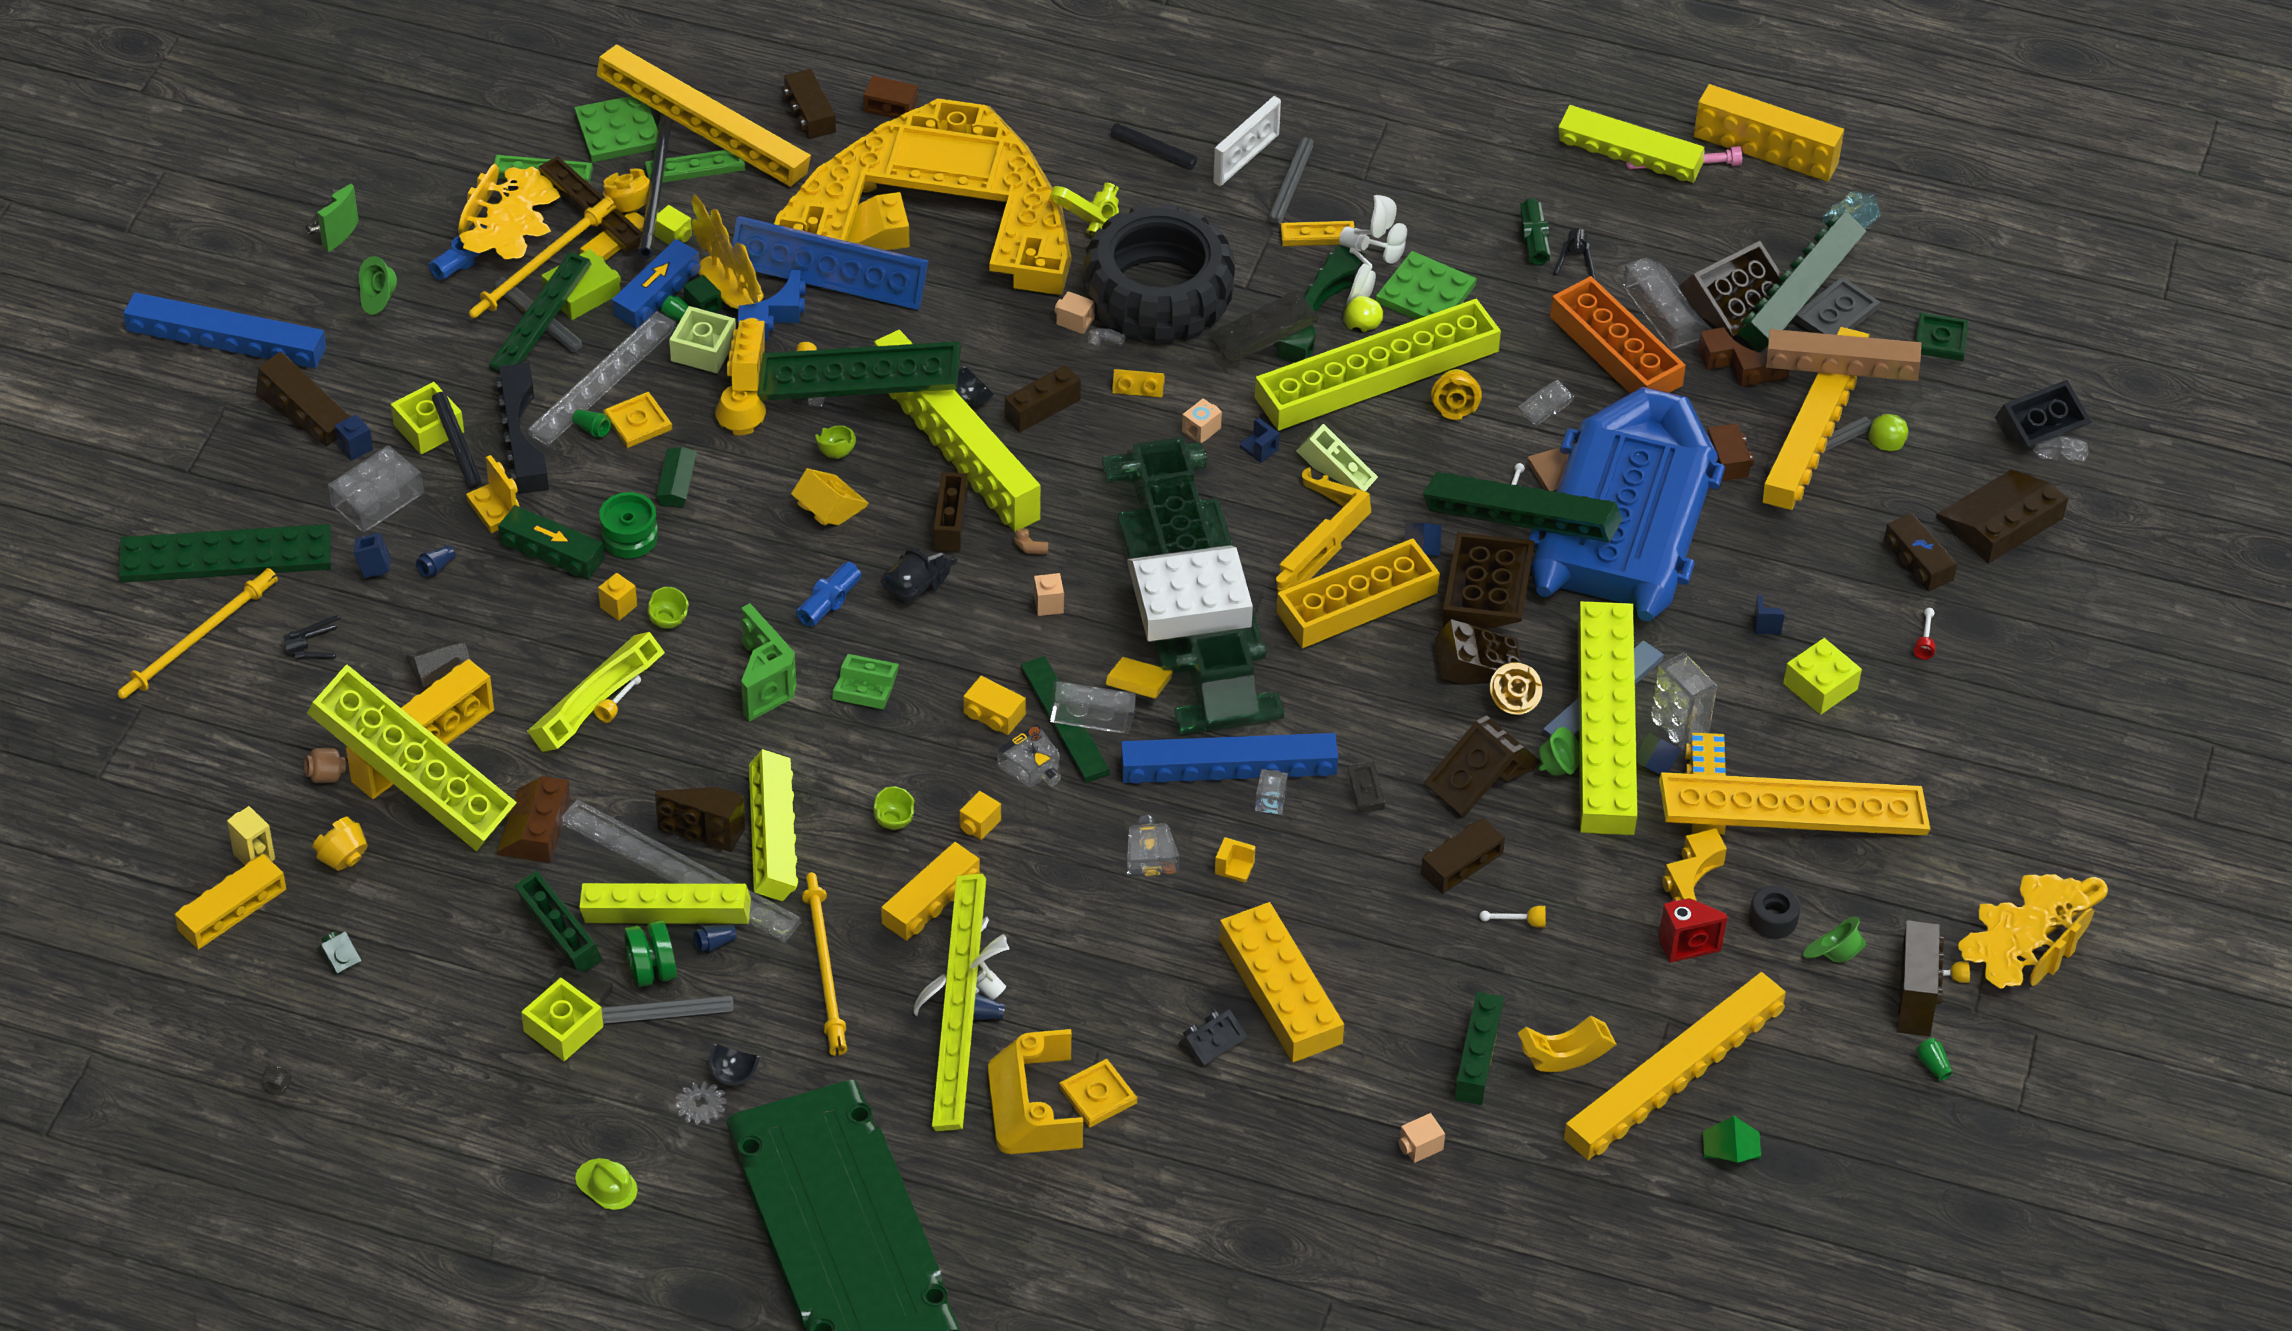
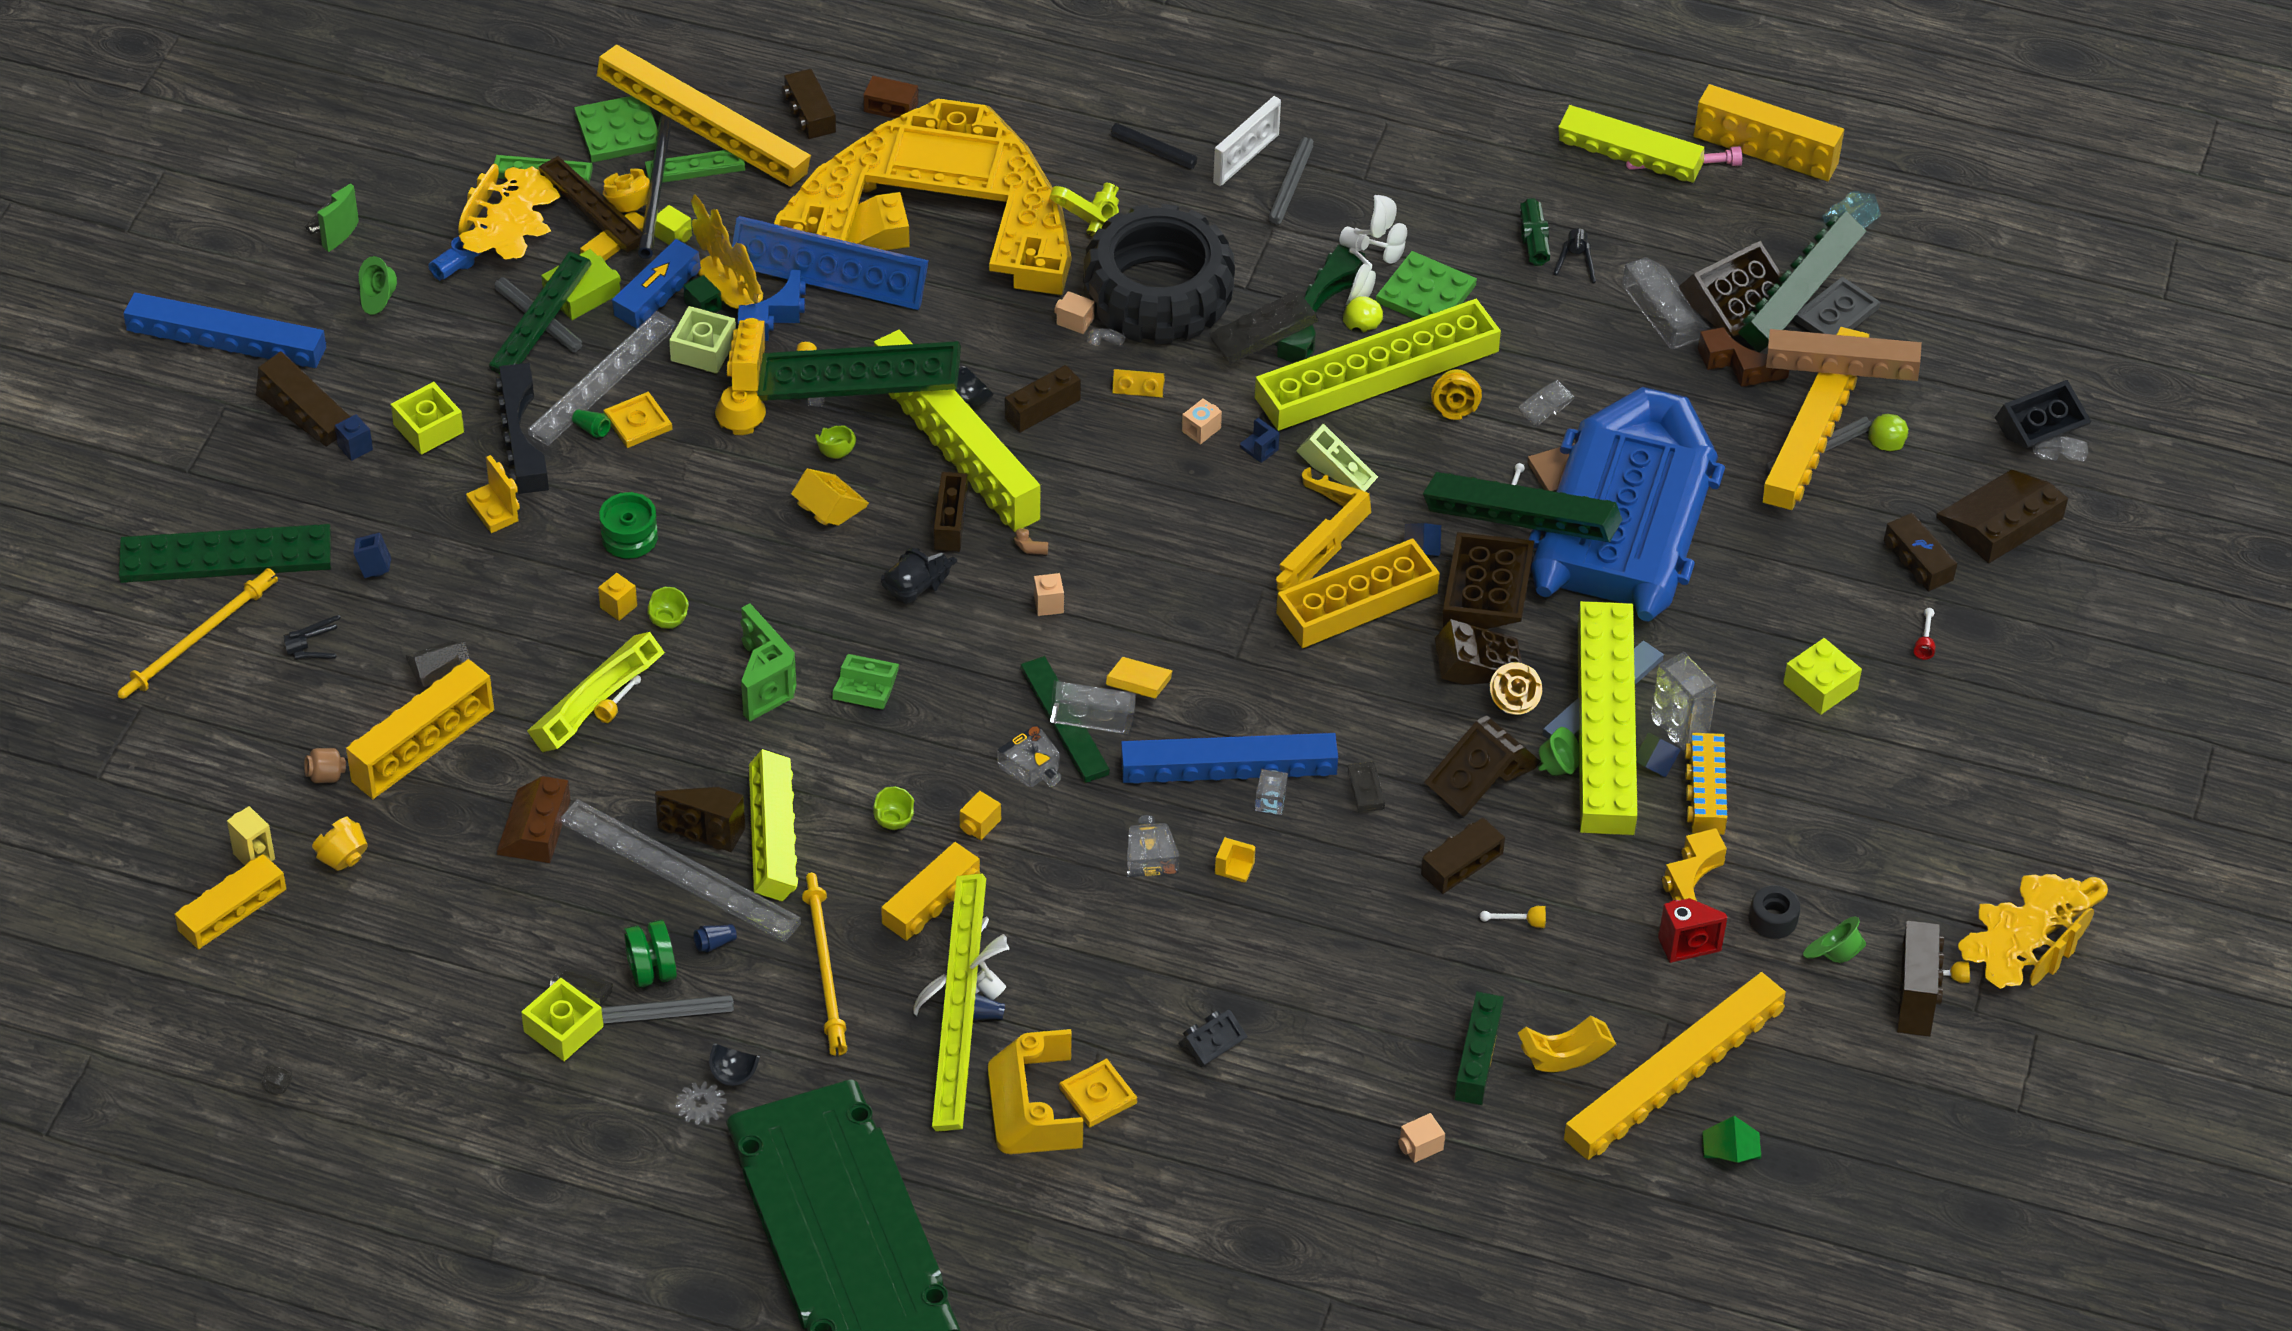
neon yellow brick [307,664,517,851] -> none
bracket [317,931,362,975] -> none
clear brick [328,445,424,533] -> none
dark blue cone [416,545,455,577] -> none
black axle [432,391,482,488] -> none
yellow bar [469,196,616,318] -> none
dark green brick [498,505,605,580] -> none
dark green brick [514,870,602,976] -> none
lime piece [575,1158,638,1210] -> none
neon yellow brick [580,883,751,924] -> none
dark green piece [656,447,697,508] -> none
green cone [661,295,689,322] -> none
blue piece [796,562,861,627] -> none
yellow brick [963,676,1026,735] -> none
clear green piece [1102,437,1284,735] -> none
white slope [1127,546,1253,641] -> none
yellow brick [1219,902,1344,1063] -> none
yellow tile [1280,221,1355,246] -> none
orange brick [1550,276,1686,393] -> none
yellow plate [1659,772,1930,835] -> none
reddish brown brick [1707,423,1754,481] -> none
dark blue panel [1754,595,1785,635] -> none
dark green tile [1915,313,1969,361] -> none
green cone [1916,1038,1953,1081] -> none

